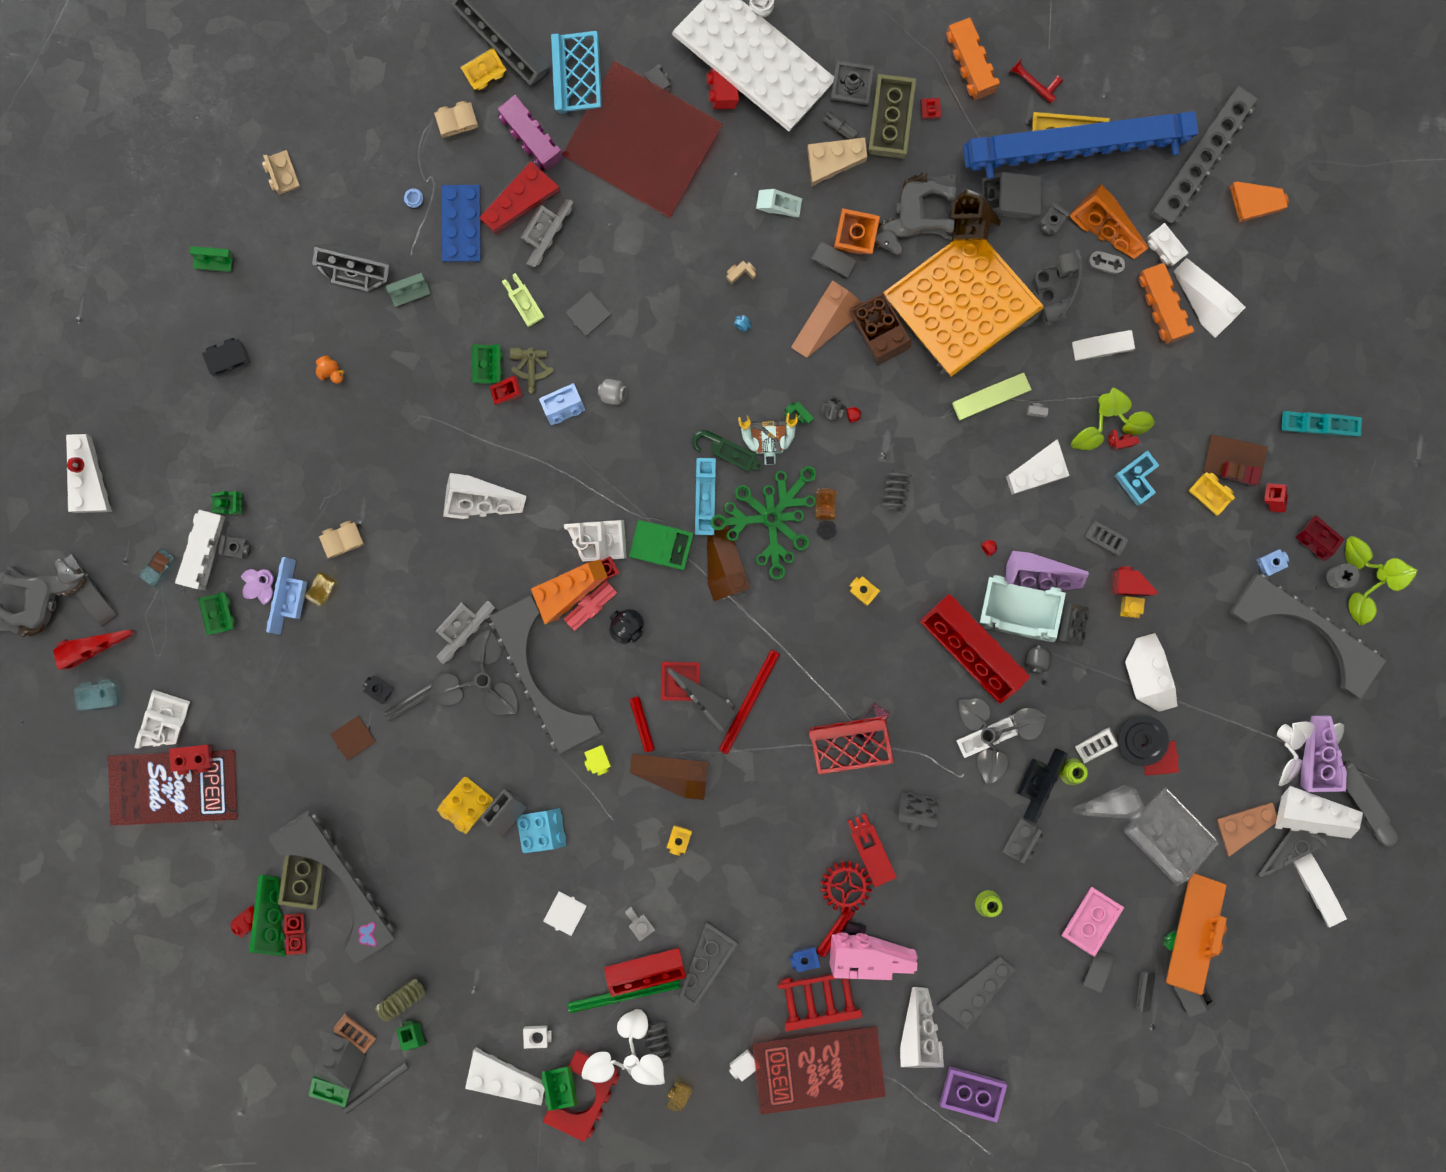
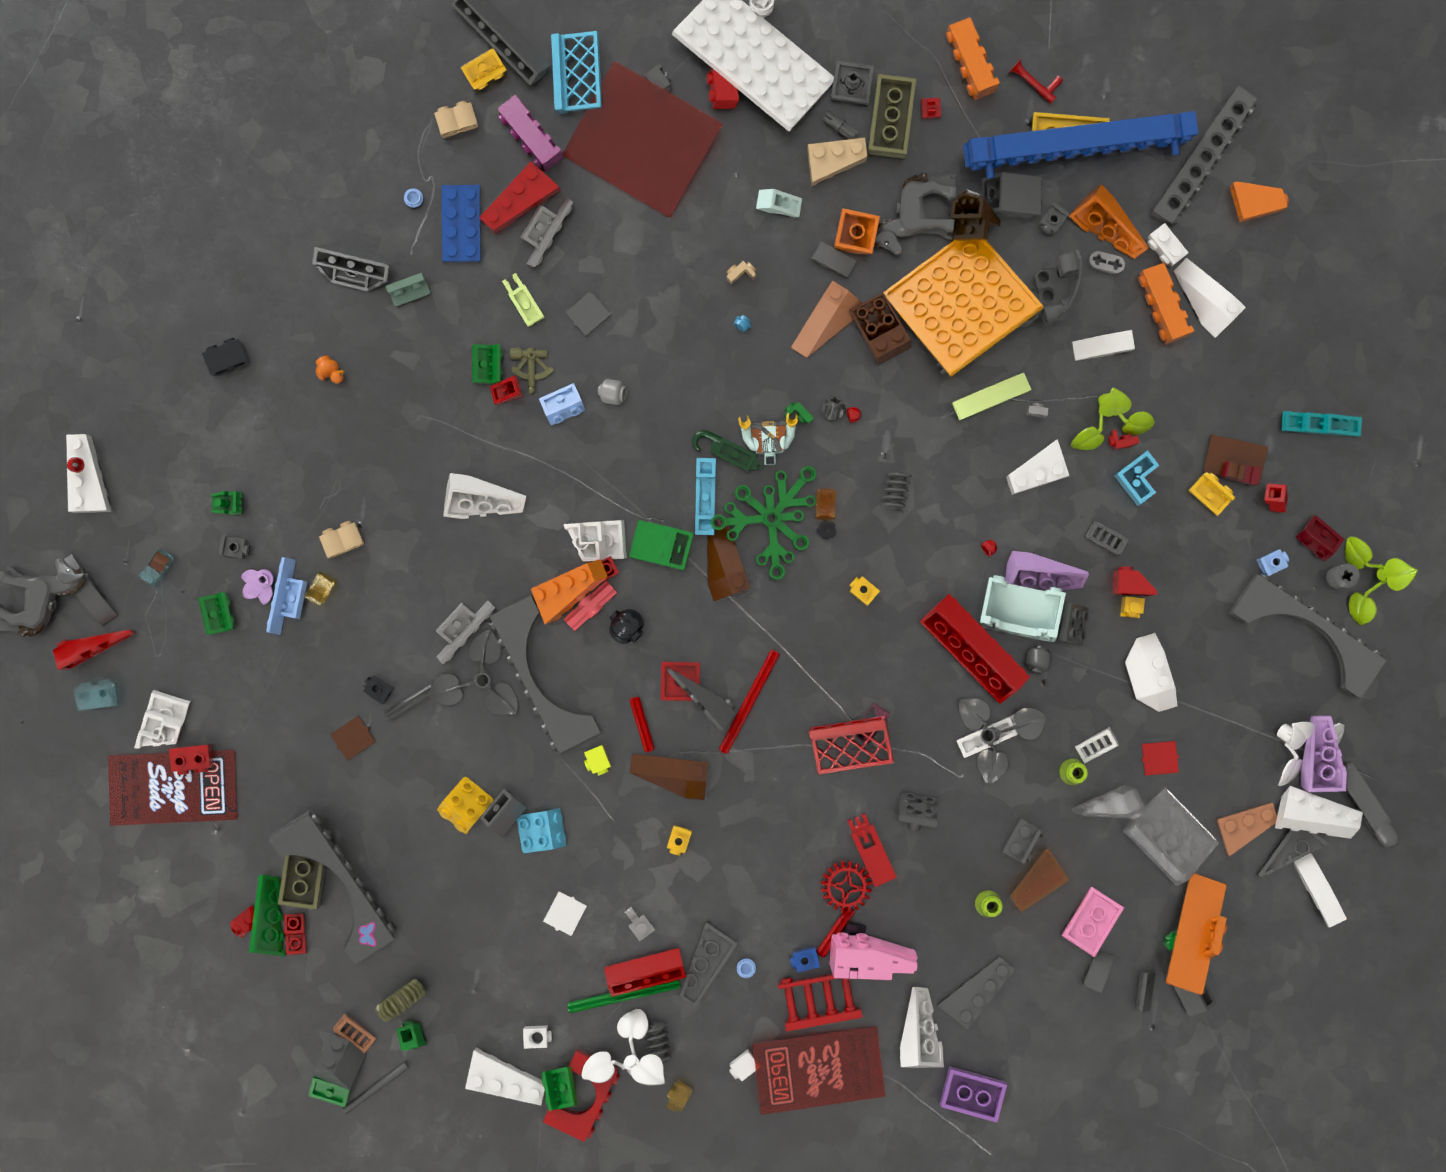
white wedge [175,510,225,590] -> none
green bracket [190,246,233,272] -> none
tan bracket [262,150,301,195] -> none
black bracket [1017,748,1068,823] -> none
black gear [1118,715,1169,766] -> none
none -> light blue plate [737,958,756,978]
none -> clear orange wedge [1010,847,1069,913]

